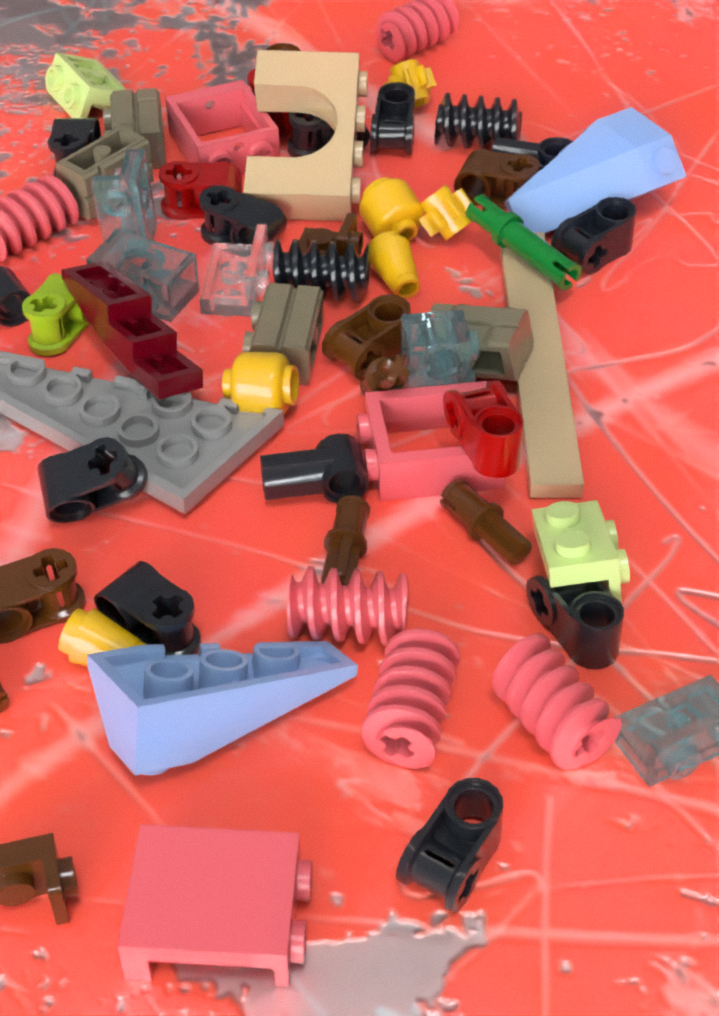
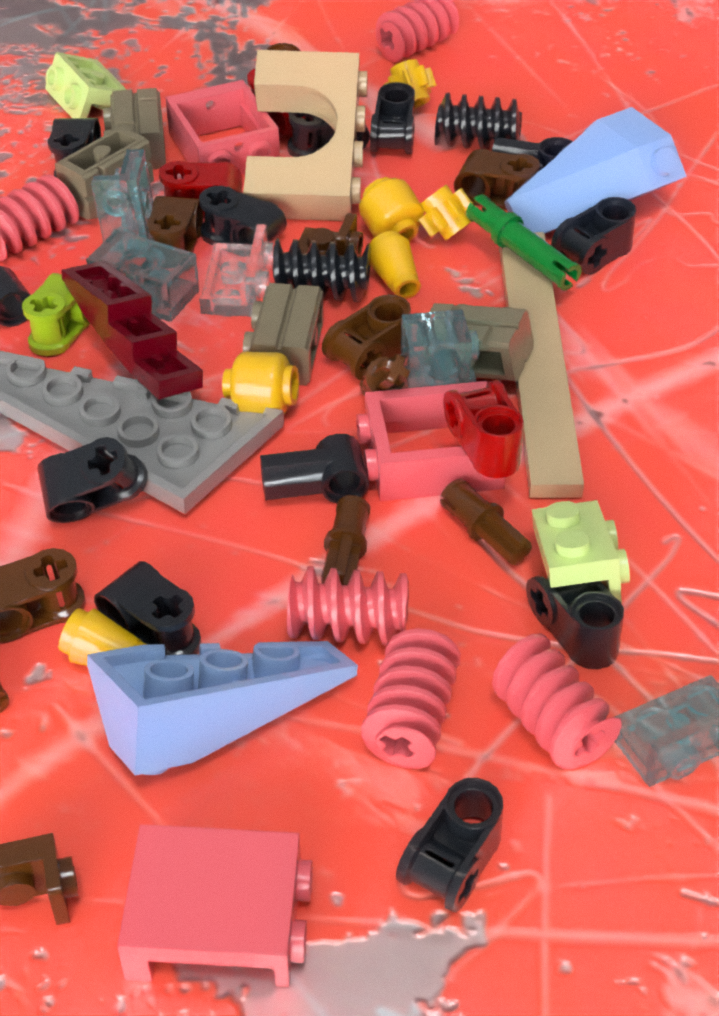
none -> reddish brown piece [147,195,204,272]

